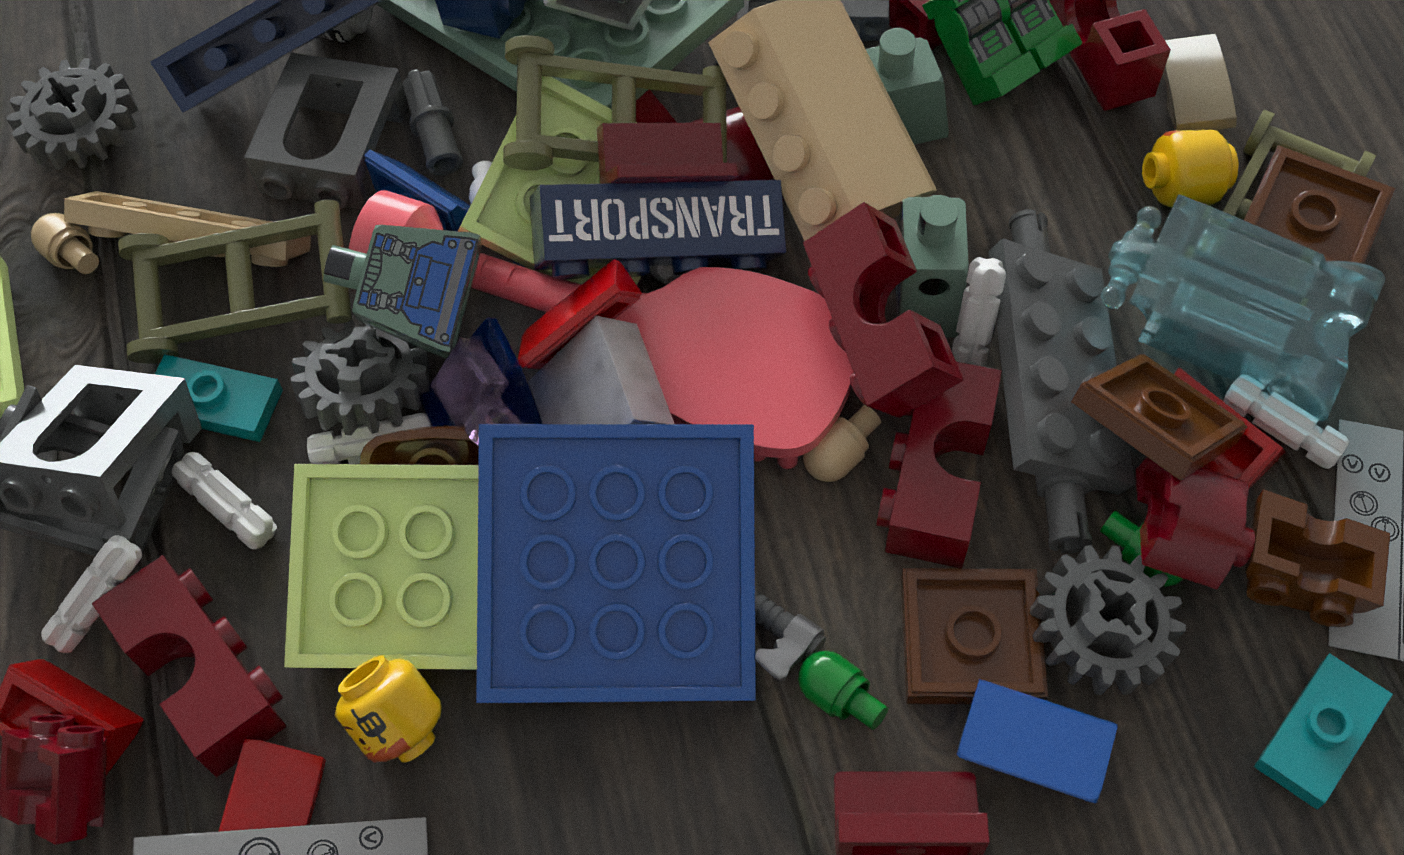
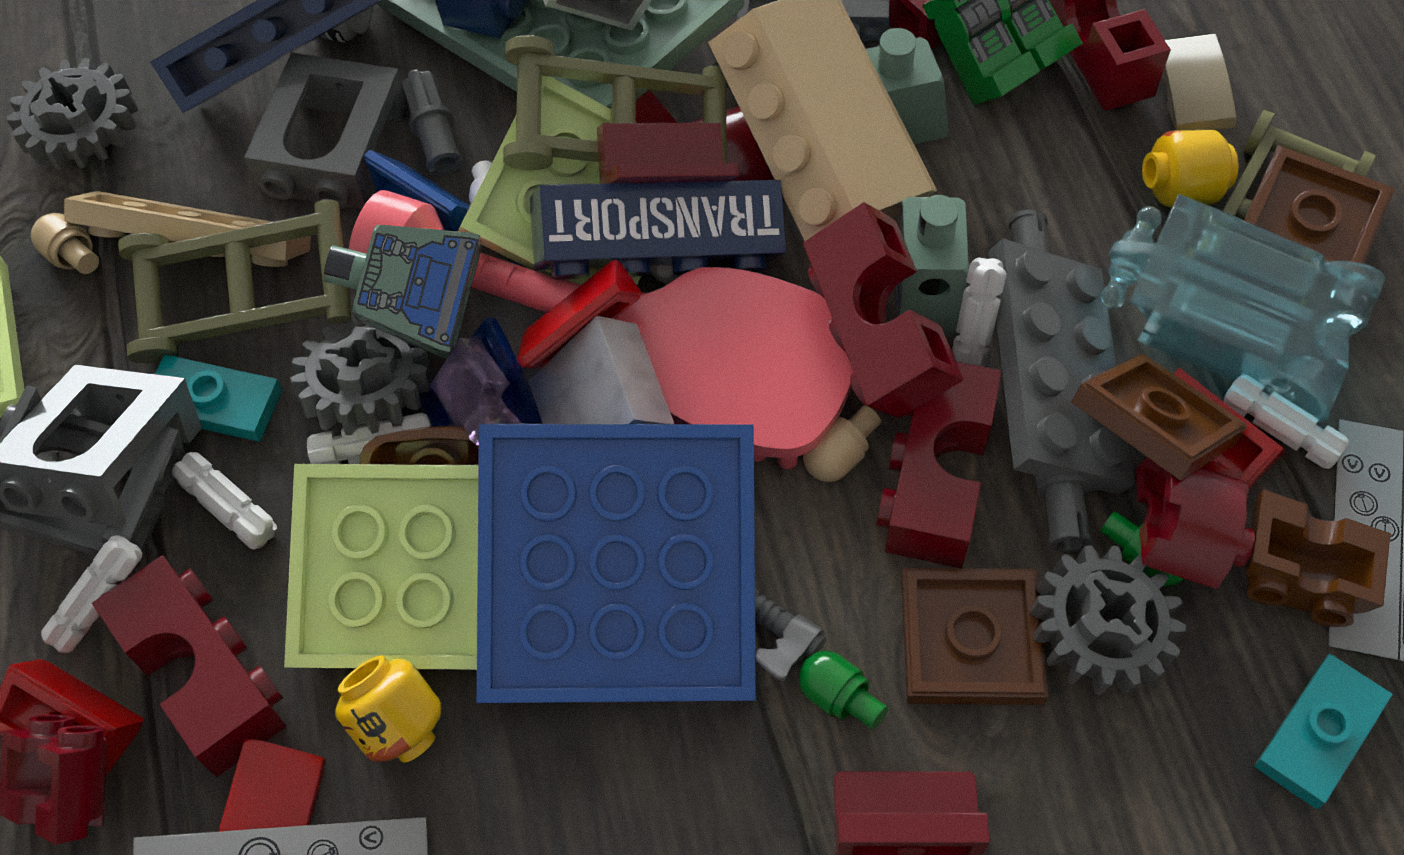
blue slope [957,679,1118,803] -> none

